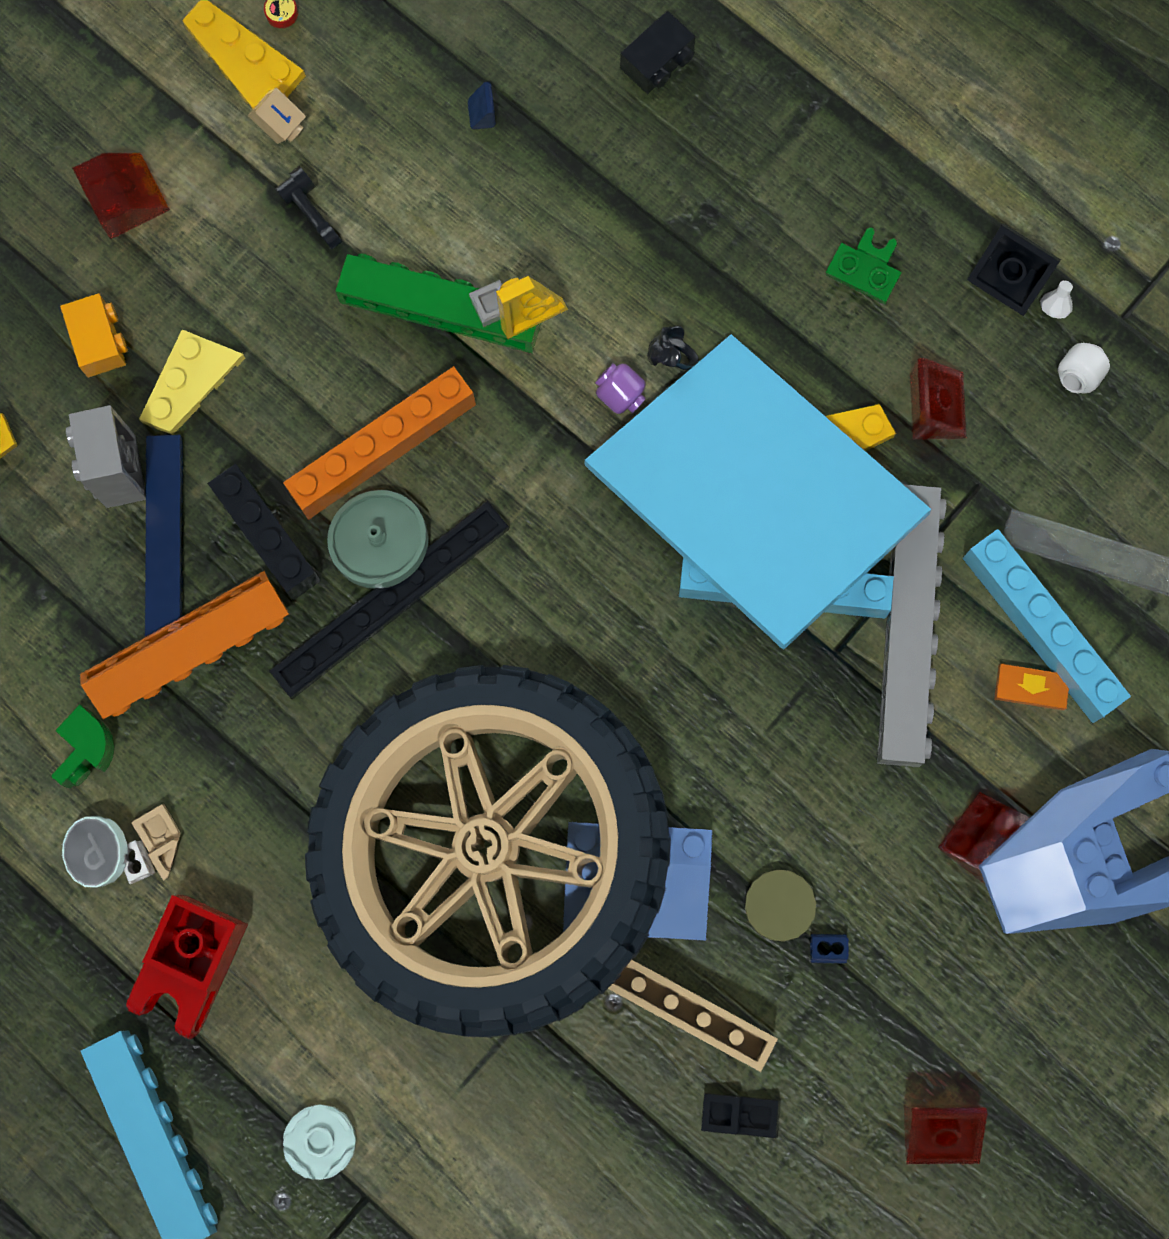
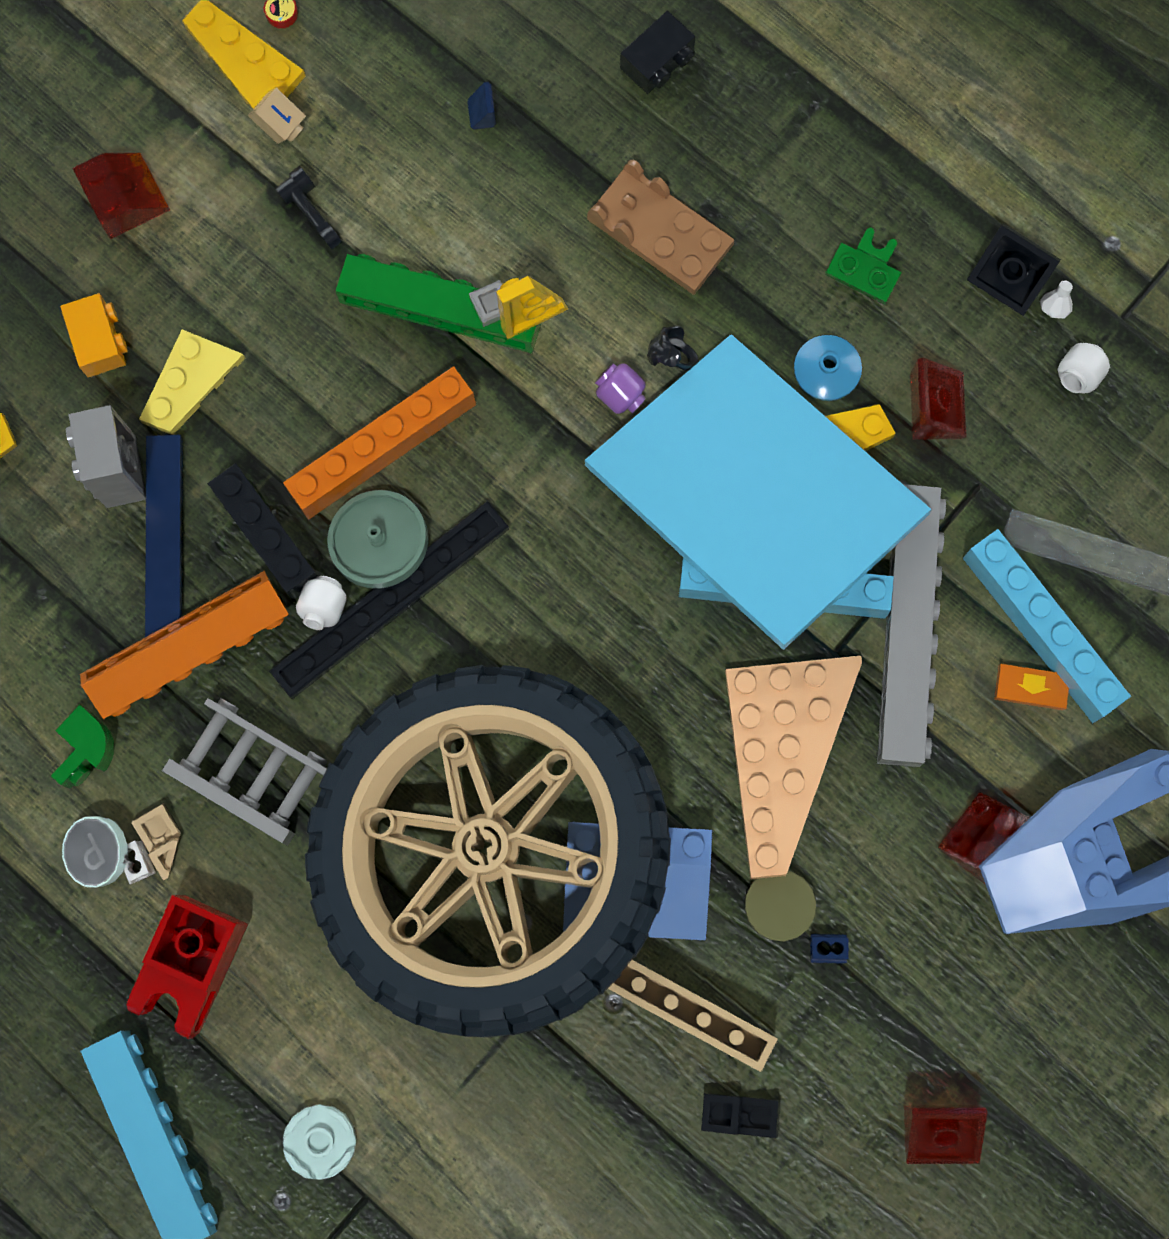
none -> light grey fence [162,698,328,846]
none -> white head [296,576,346,630]
none -> medium nougat hinge [587,160,734,295]
none -> light nougat wing [725,656,862,880]
none -> dark azure dish [794,335,862,401]

